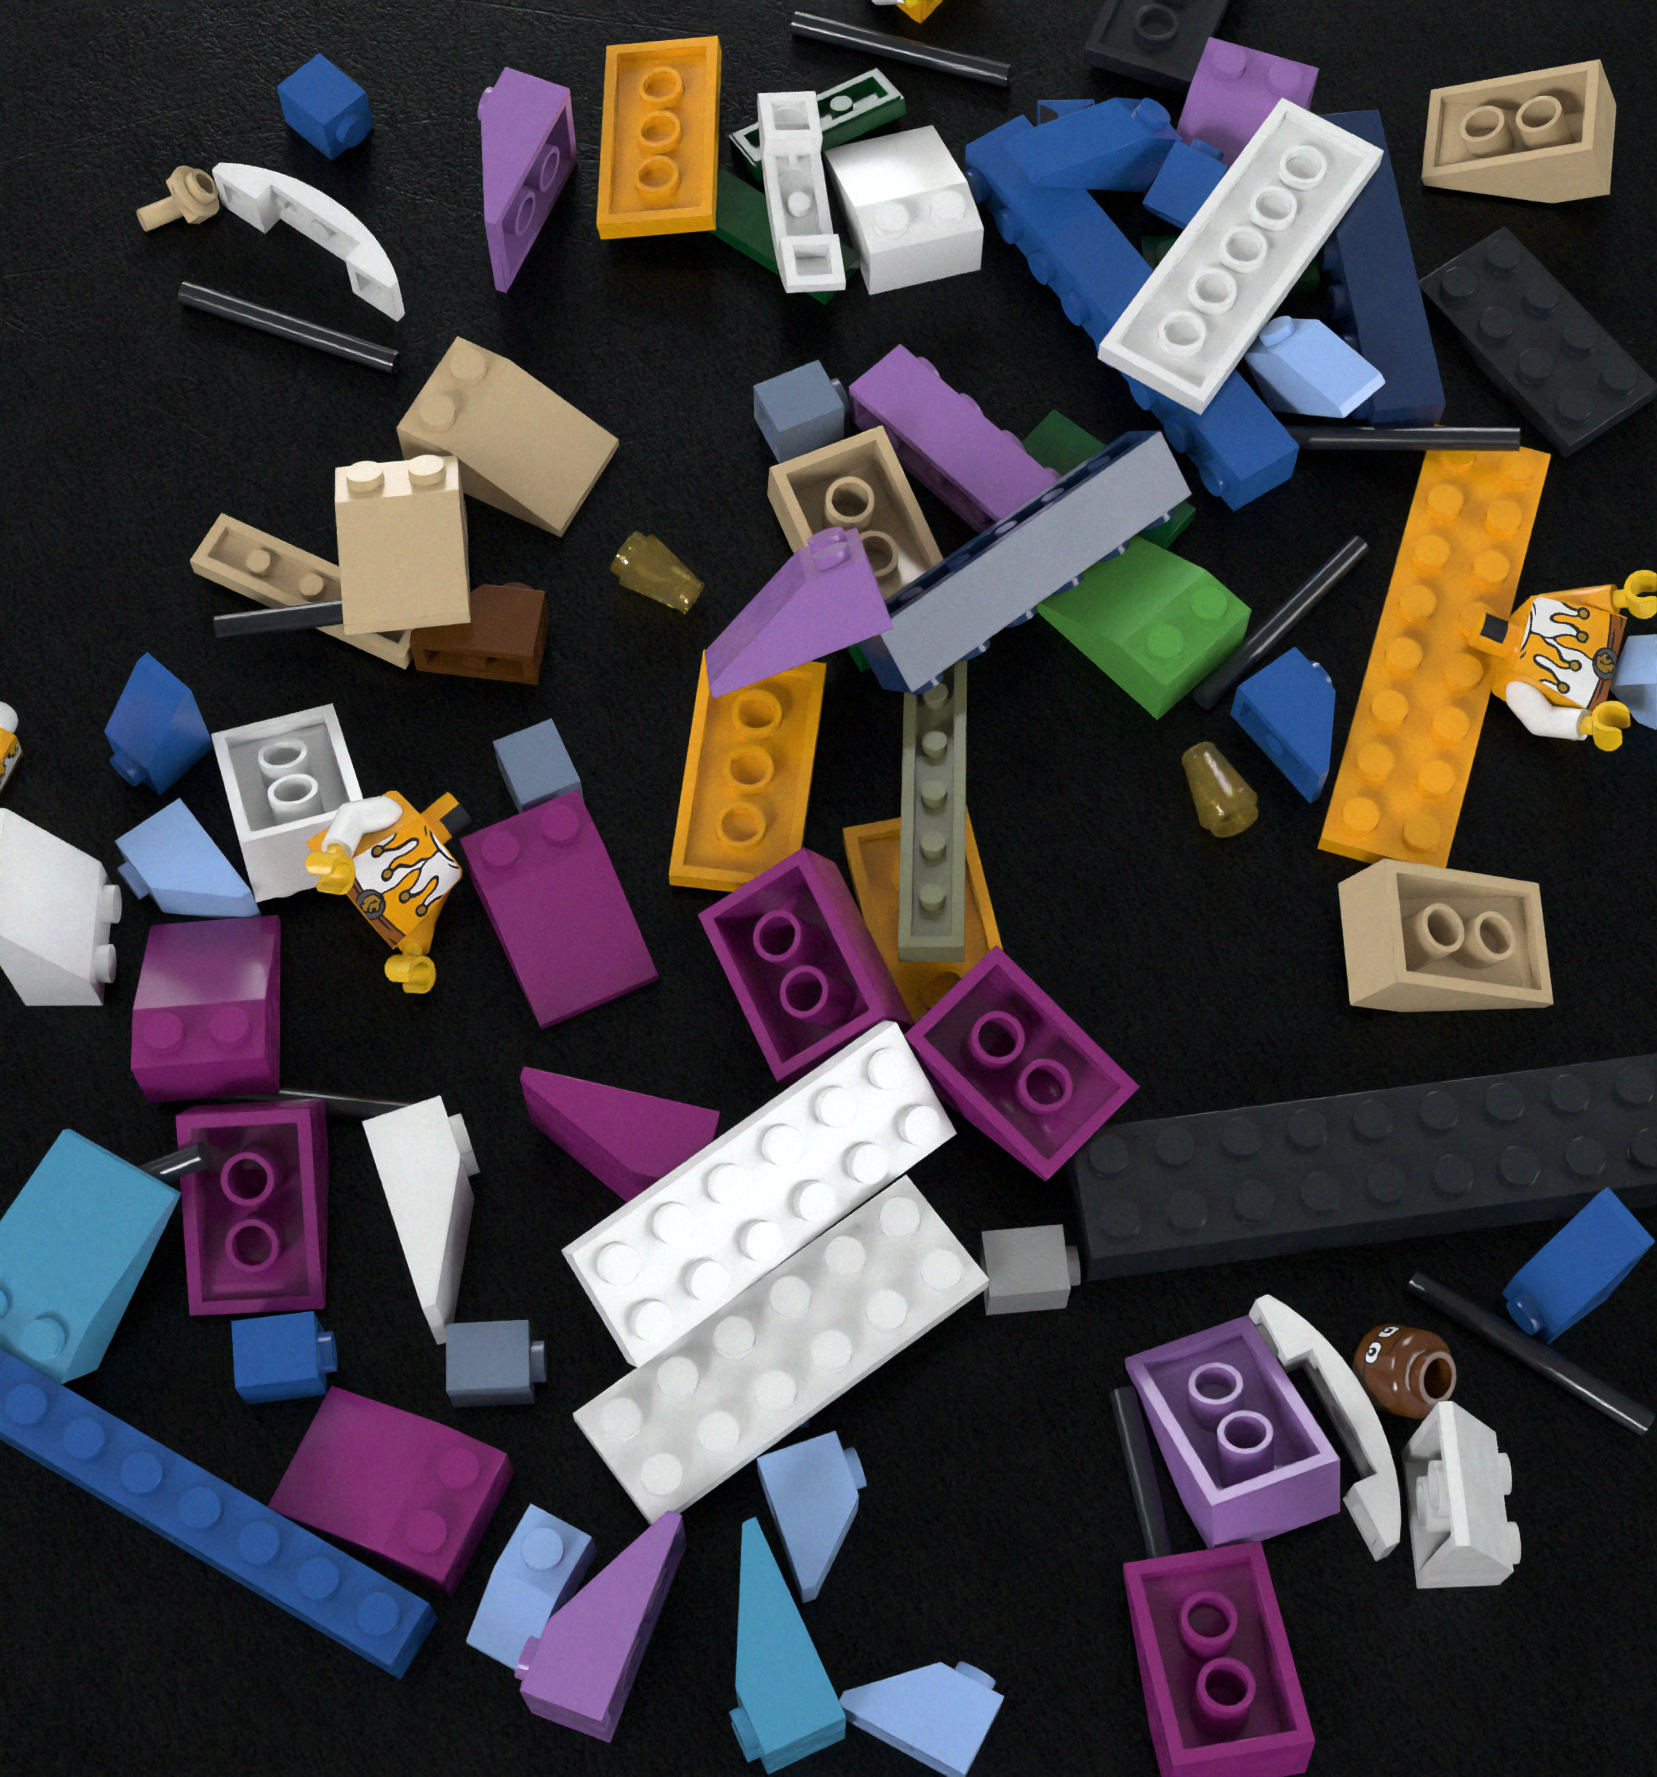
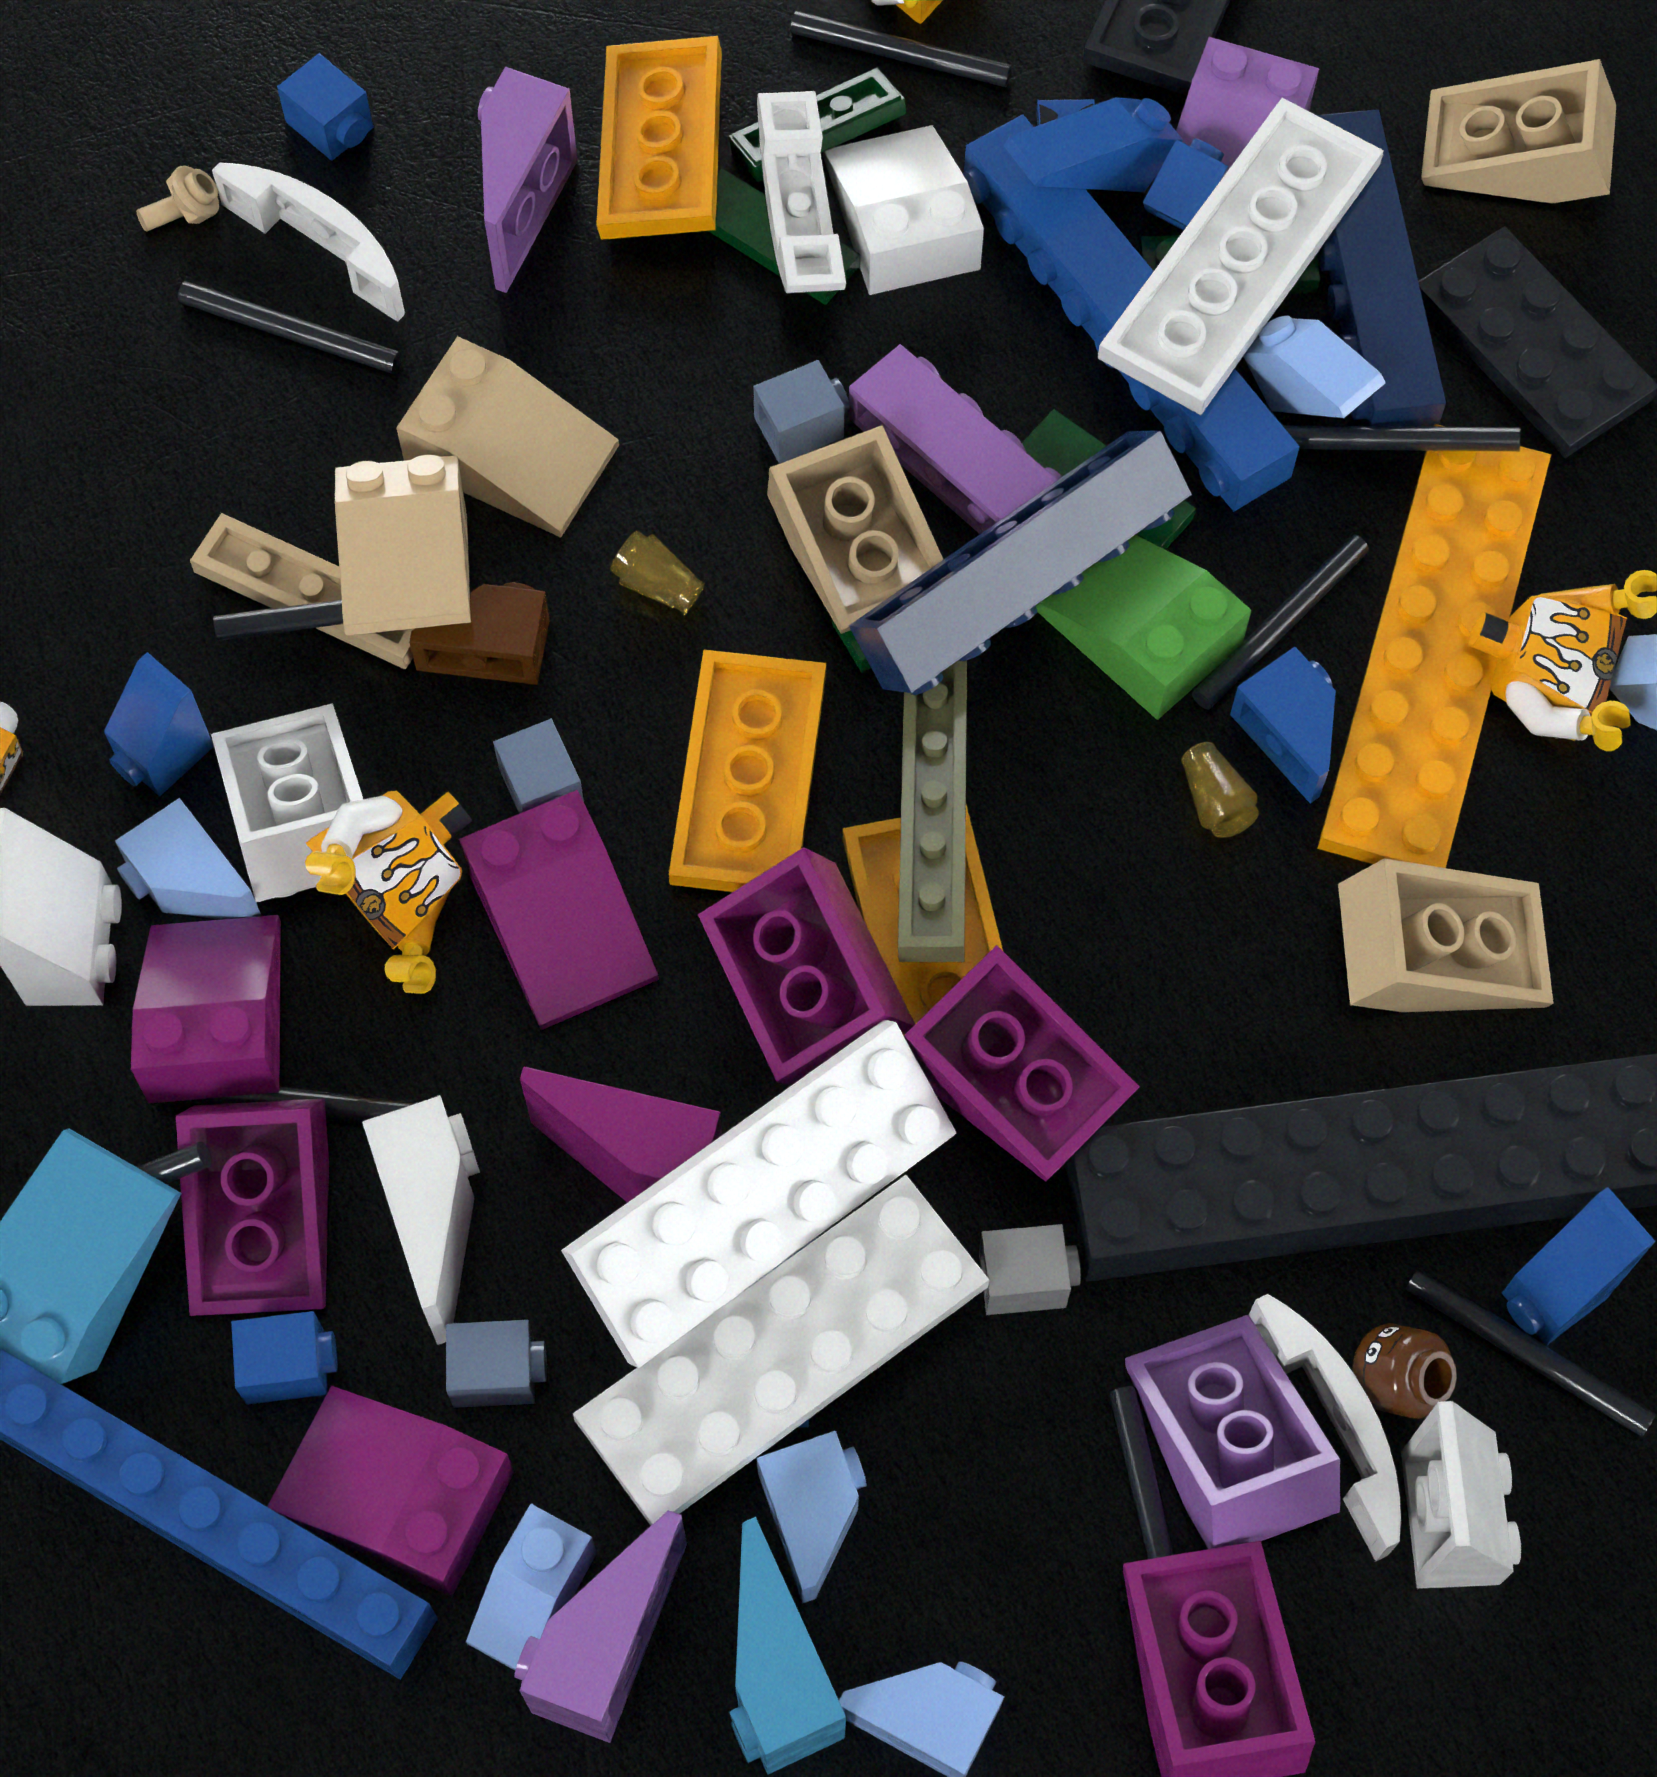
medium lavender slope [705,527,894,698] -> none

